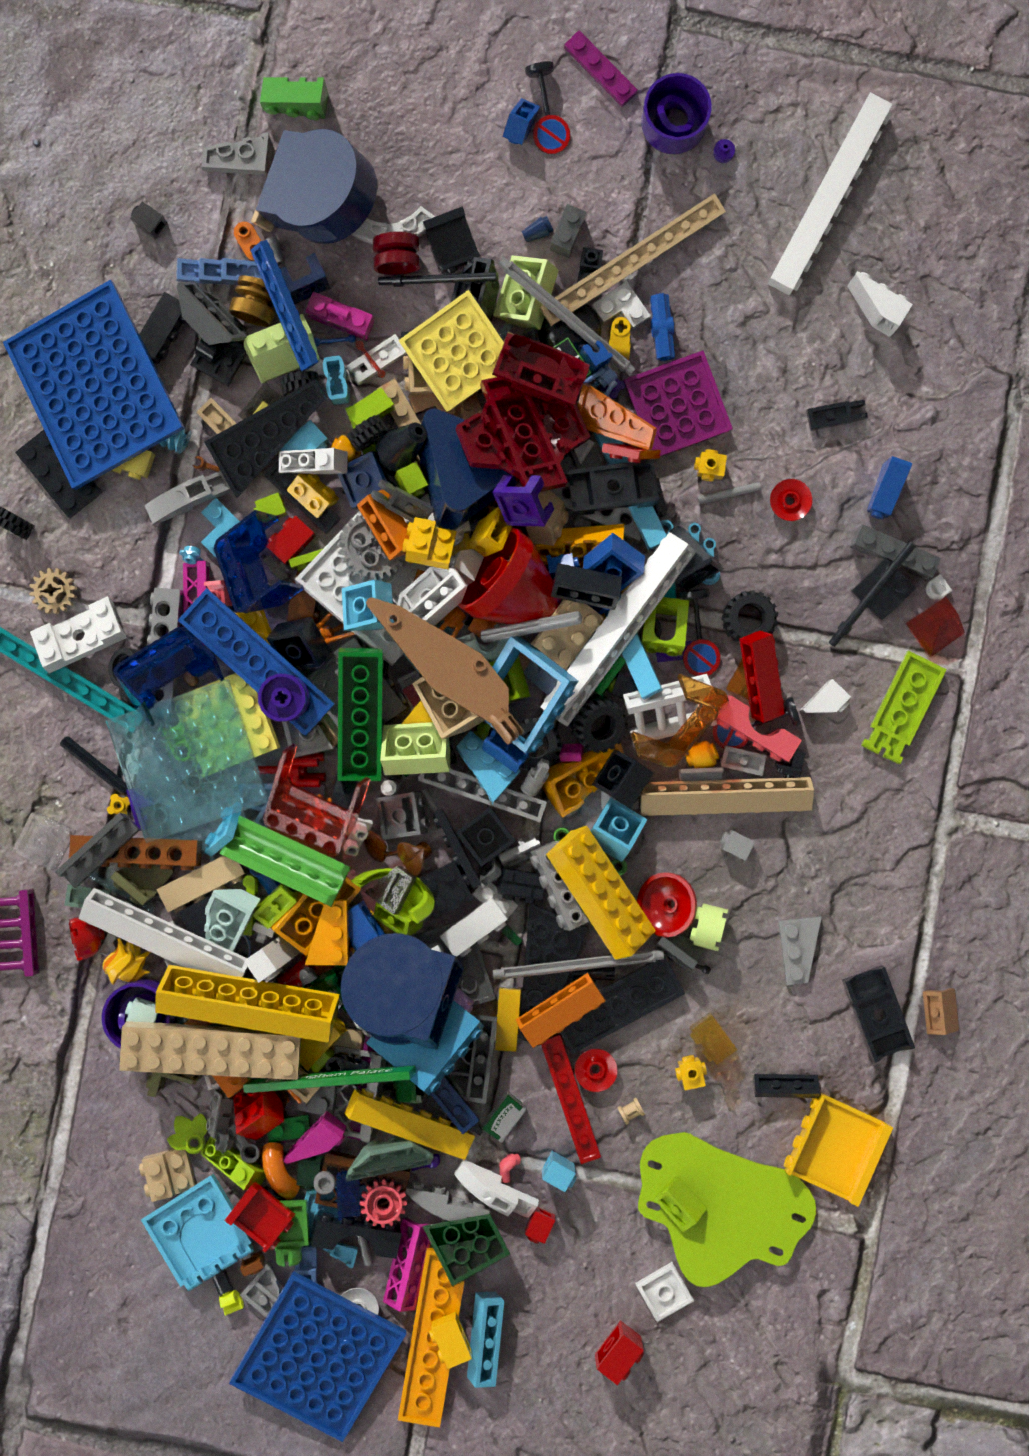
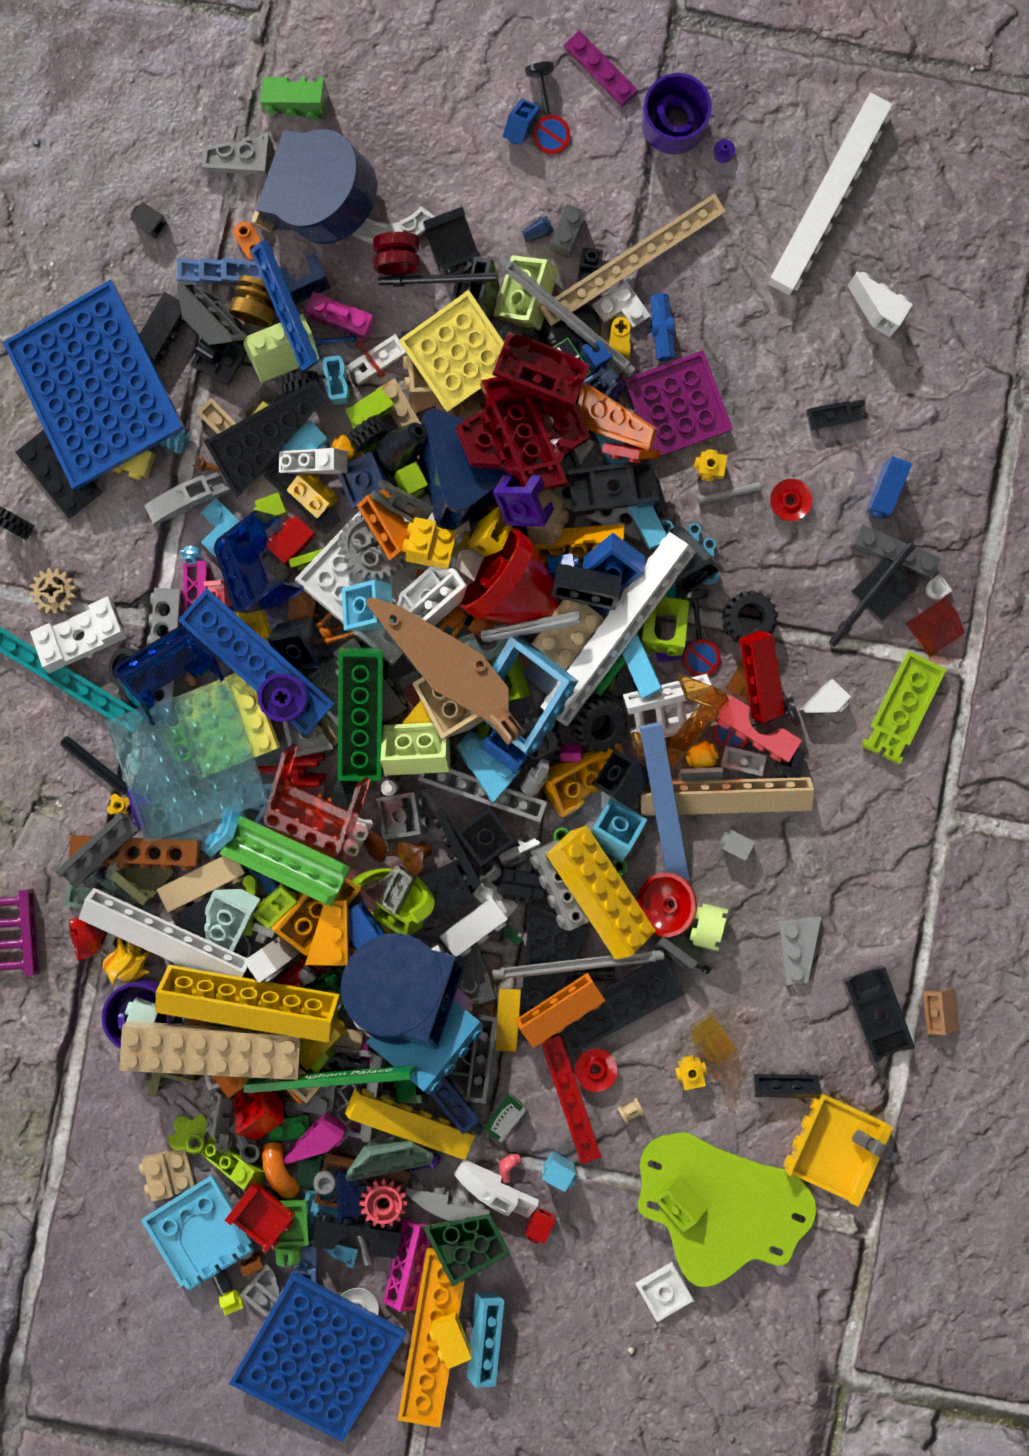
light grey pin [266,237,285,265] -> none
red brick [595,1320,644,1386] -> none
none -> medium blue tile [639,722,689,881]
none -> dark grey bar [852,1129,902,1165]

